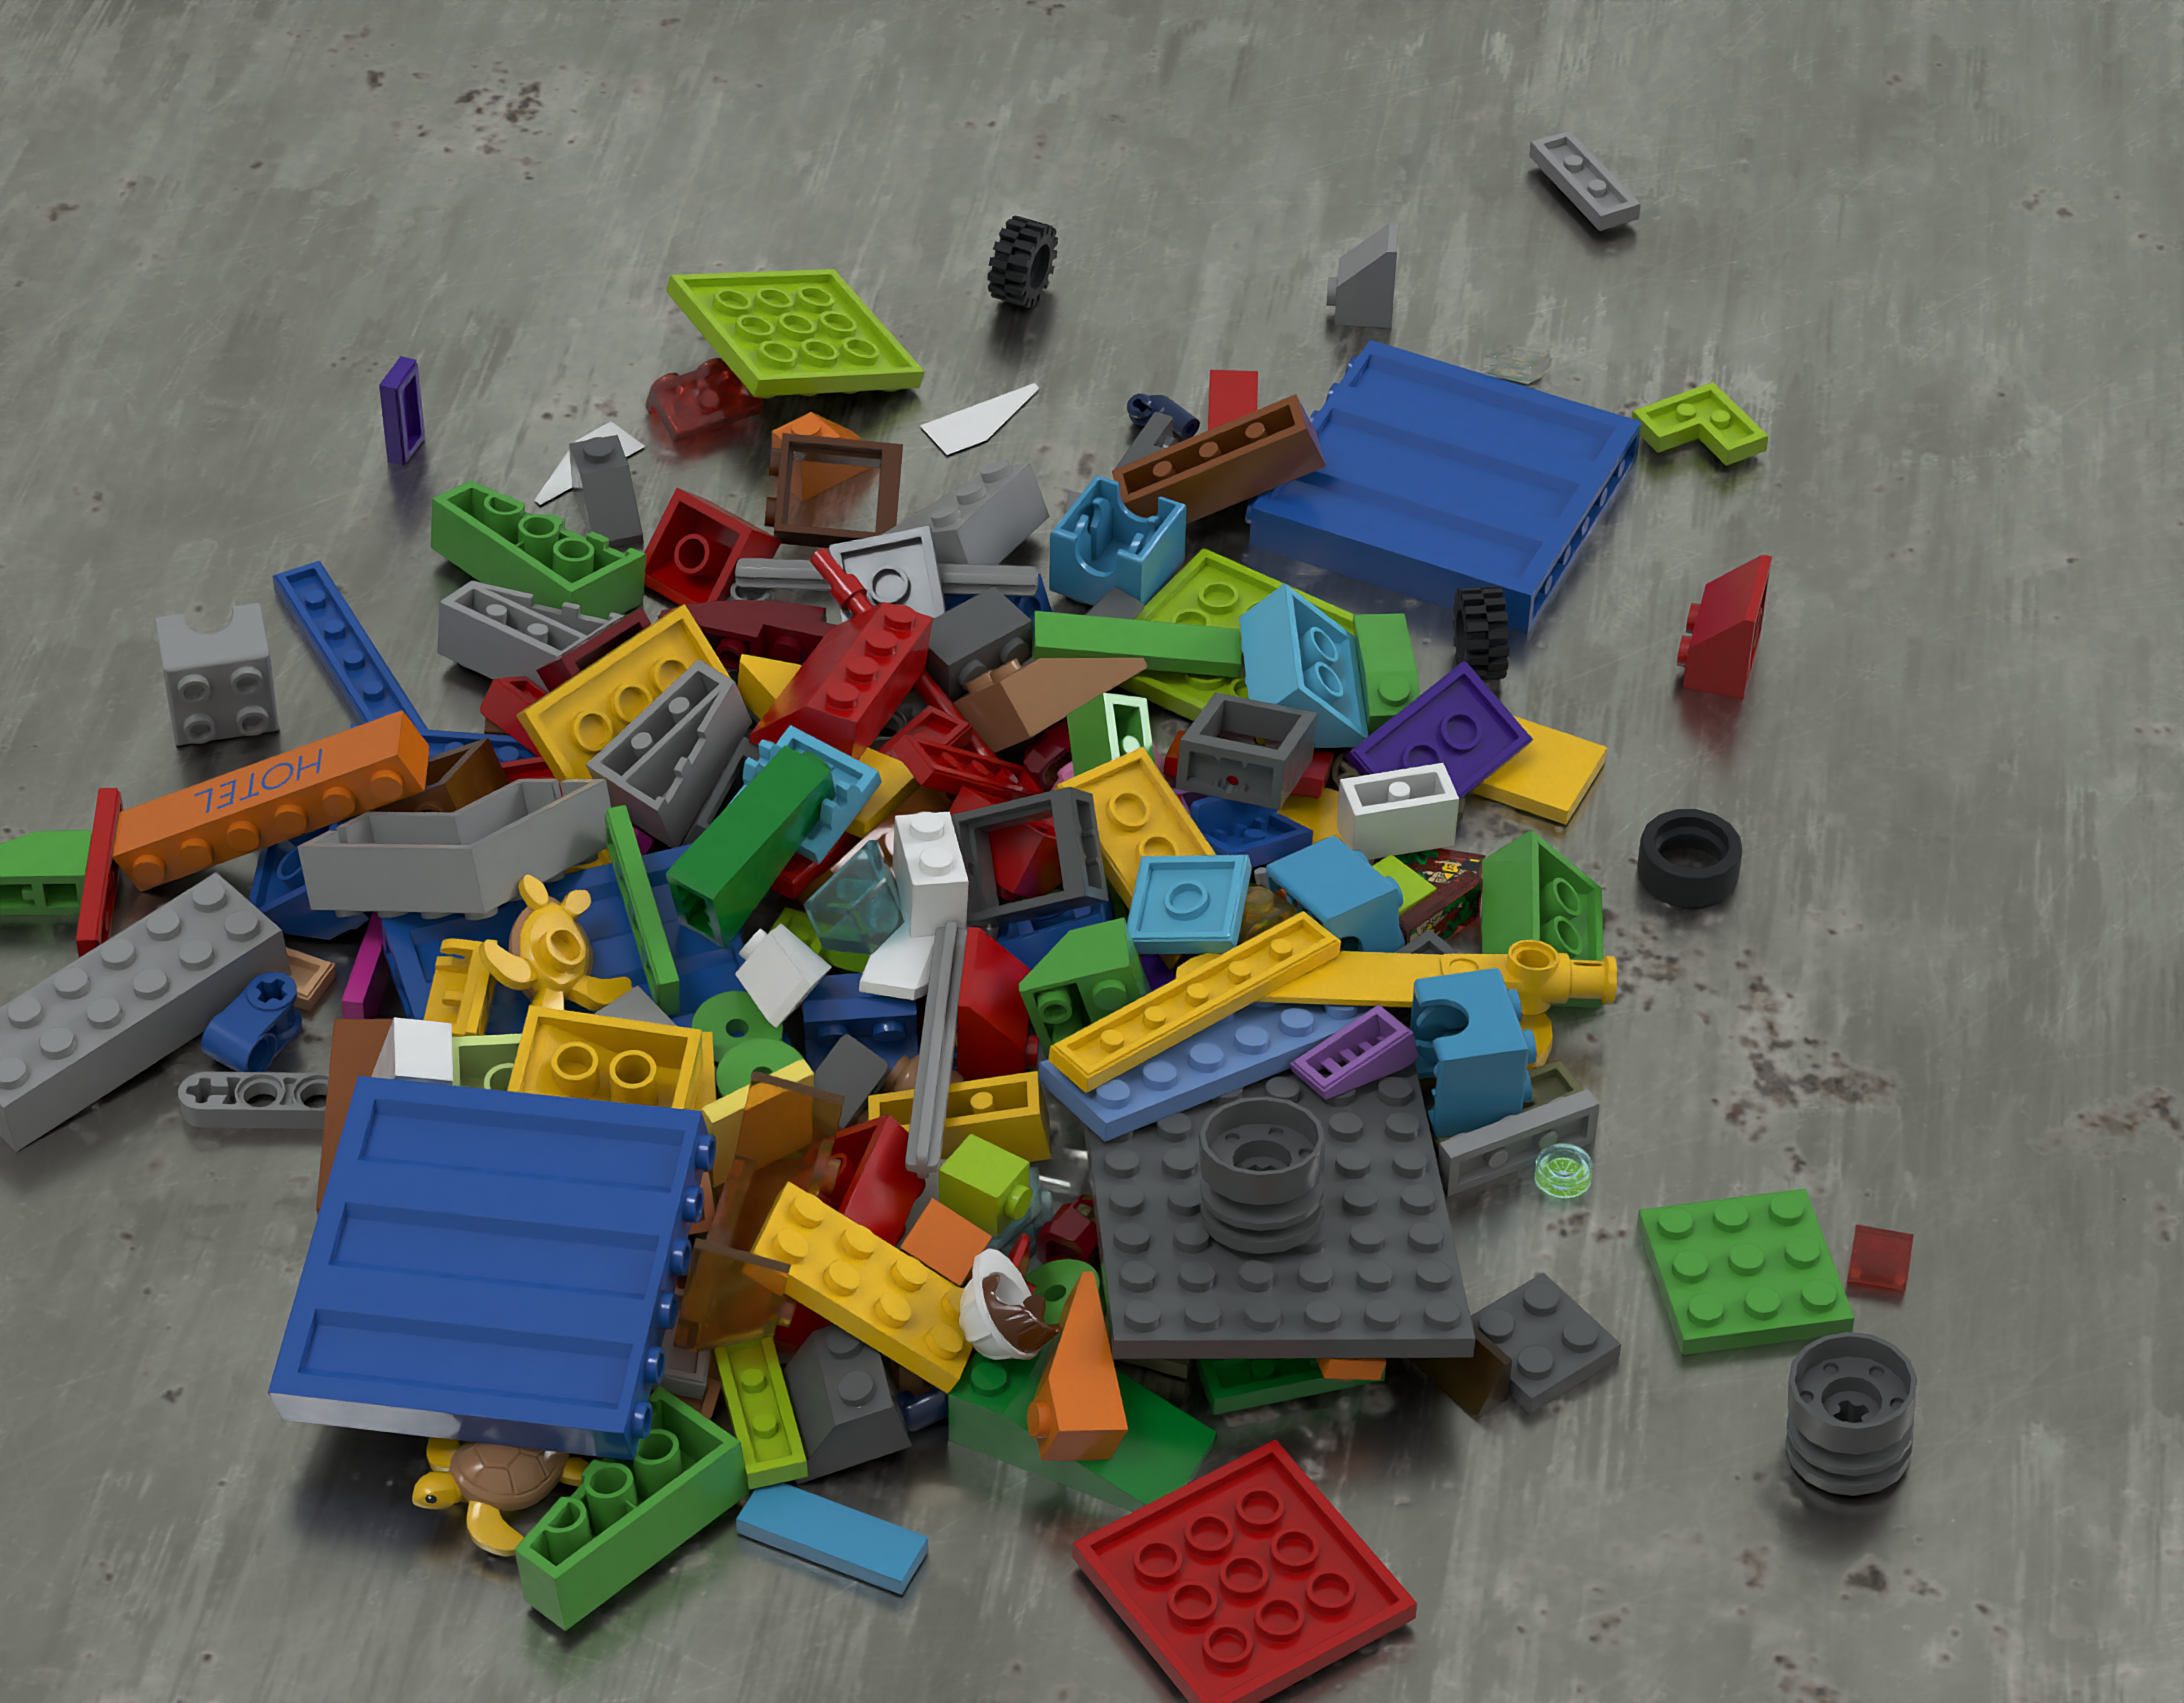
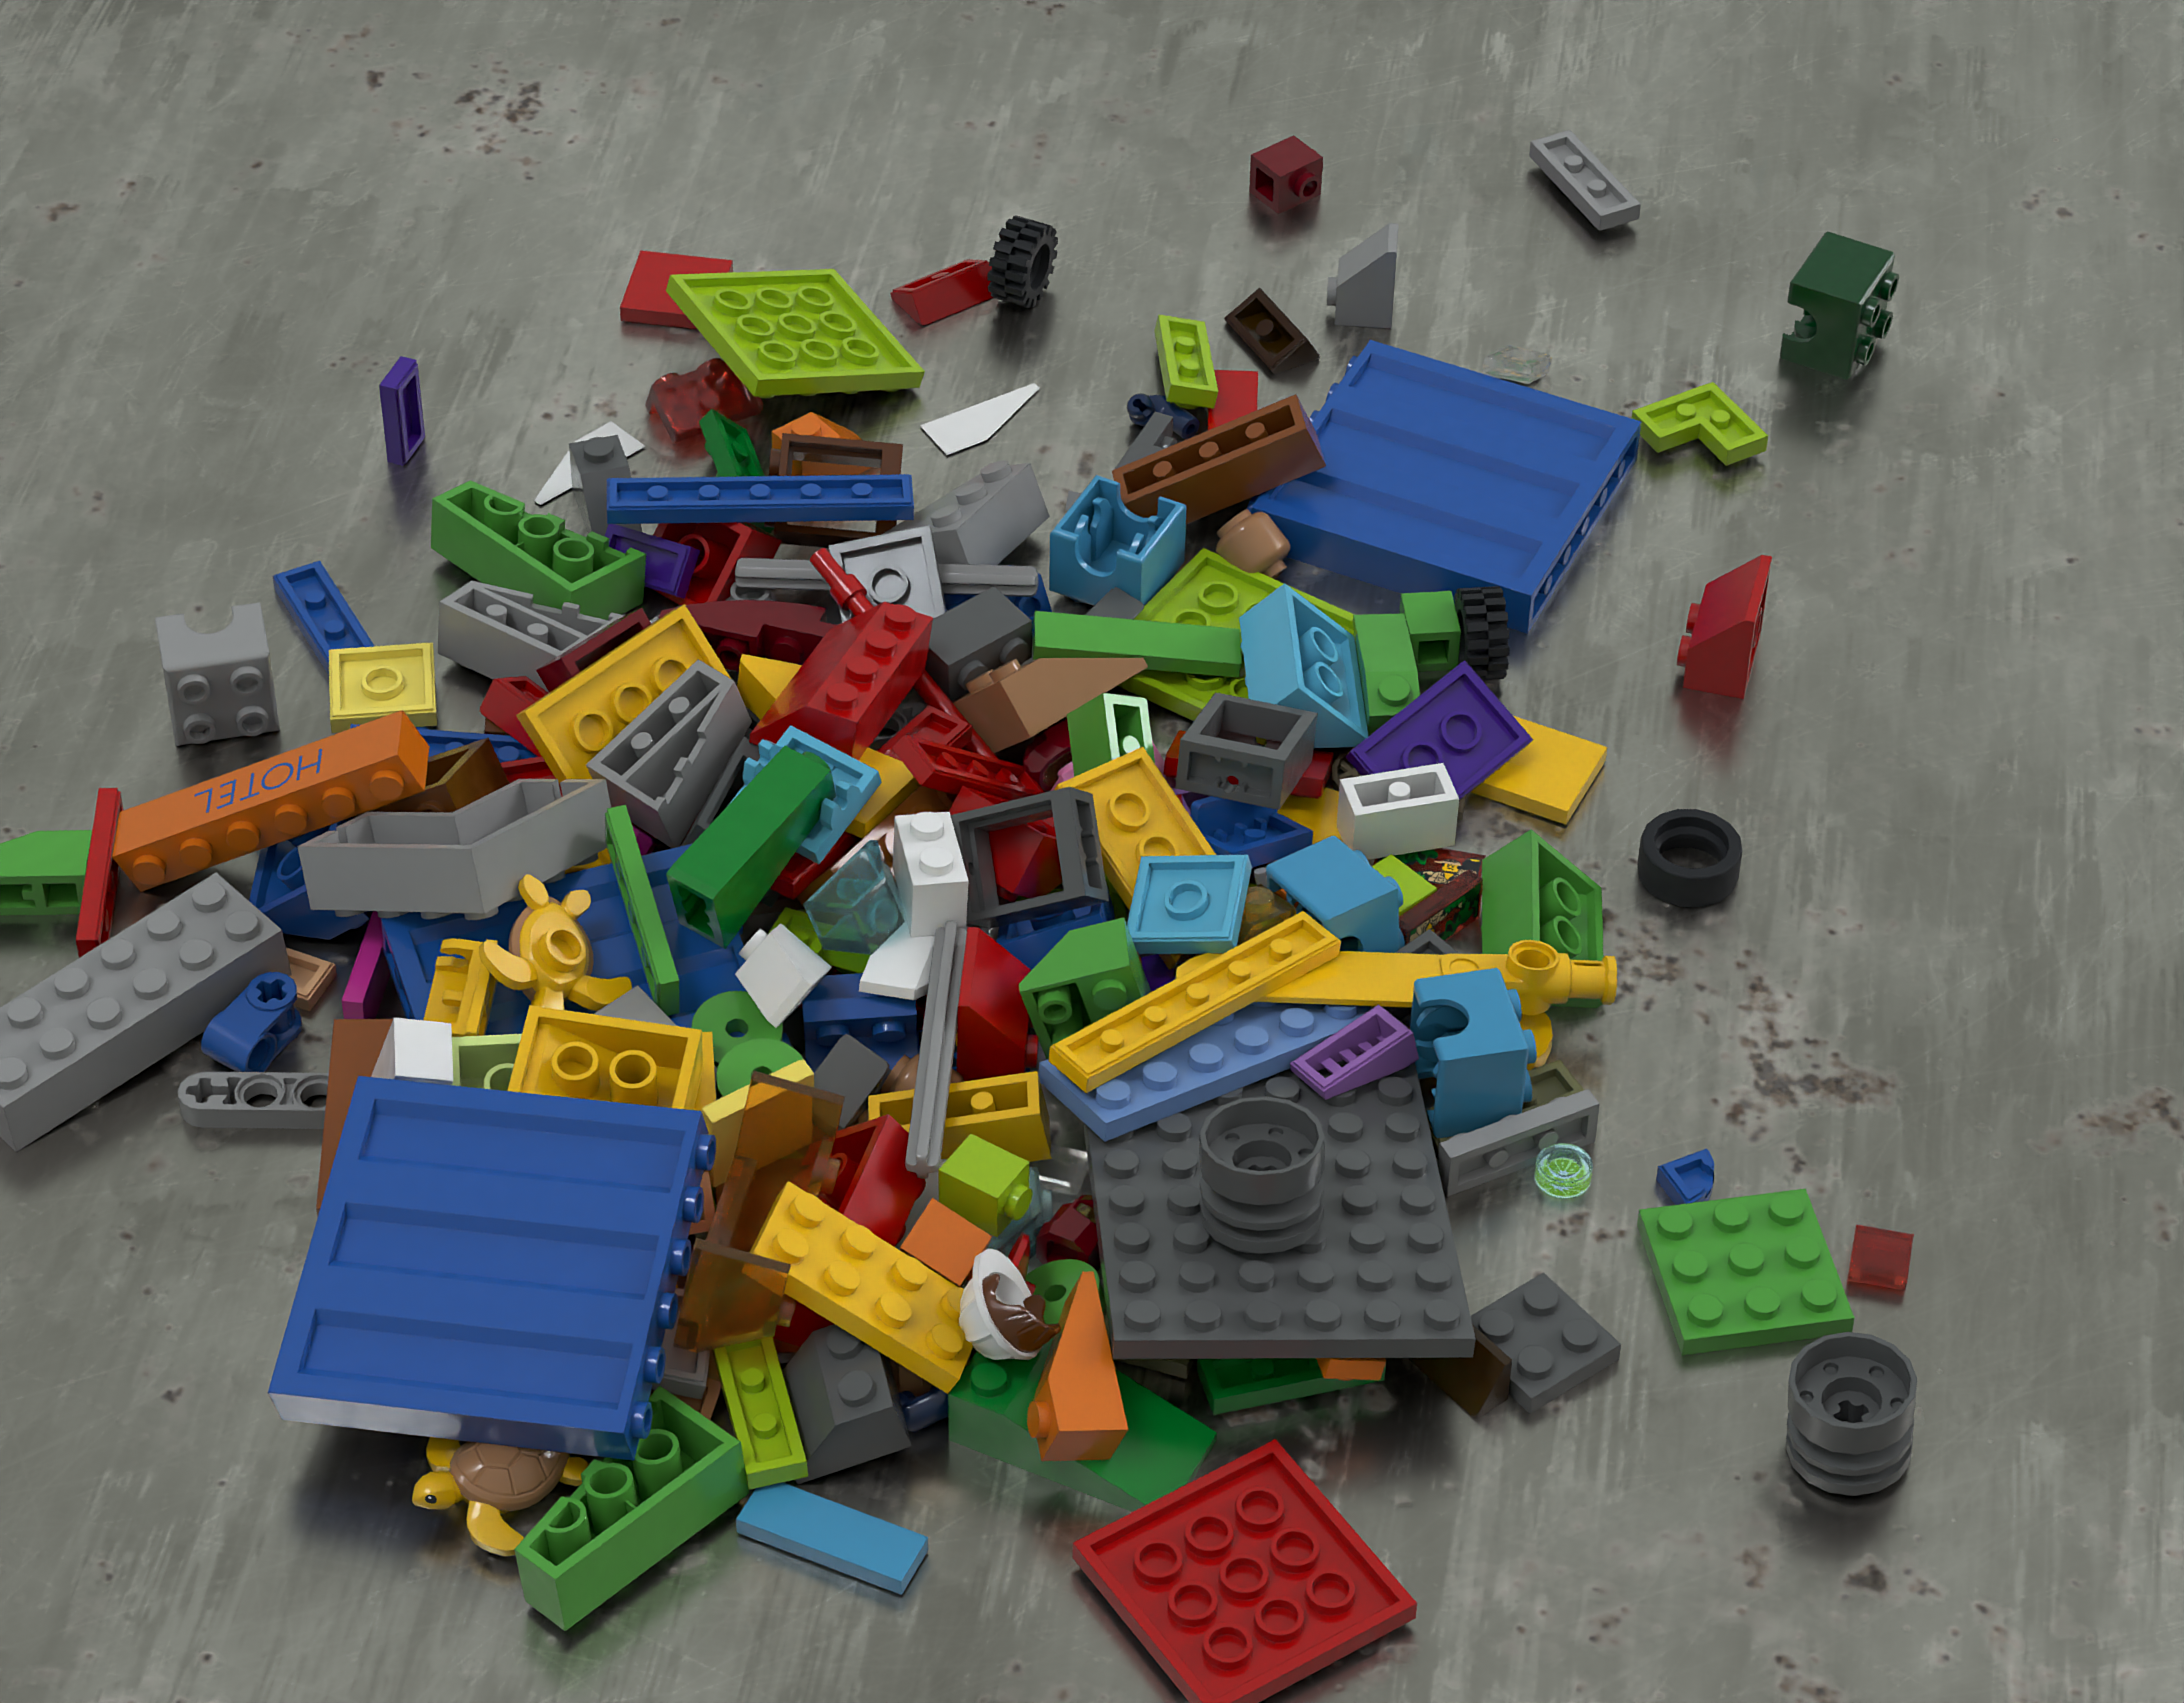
none -> light yellow tile [329,643,437,733]
none -> dark purple tile [605,524,700,599]
none -> blue tile [607,474,914,524]
none -> red tile [620,250,733,329]
none -> green plate [699,409,774,534]
none -> red slope [890,259,993,325]
none -> lime plate [1154,314,1218,409]
none -> medium nougat head [1216,509,1291,579]
none -> dark brown slope [1224,287,1321,375]
none -> dark red brick [1249,135,1323,214]
none -> bright green brick [1399,591,1461,672]
none -> blue tile [1656,1149,1714,1205]
none -> dark green piece [1780,232,1899,380]

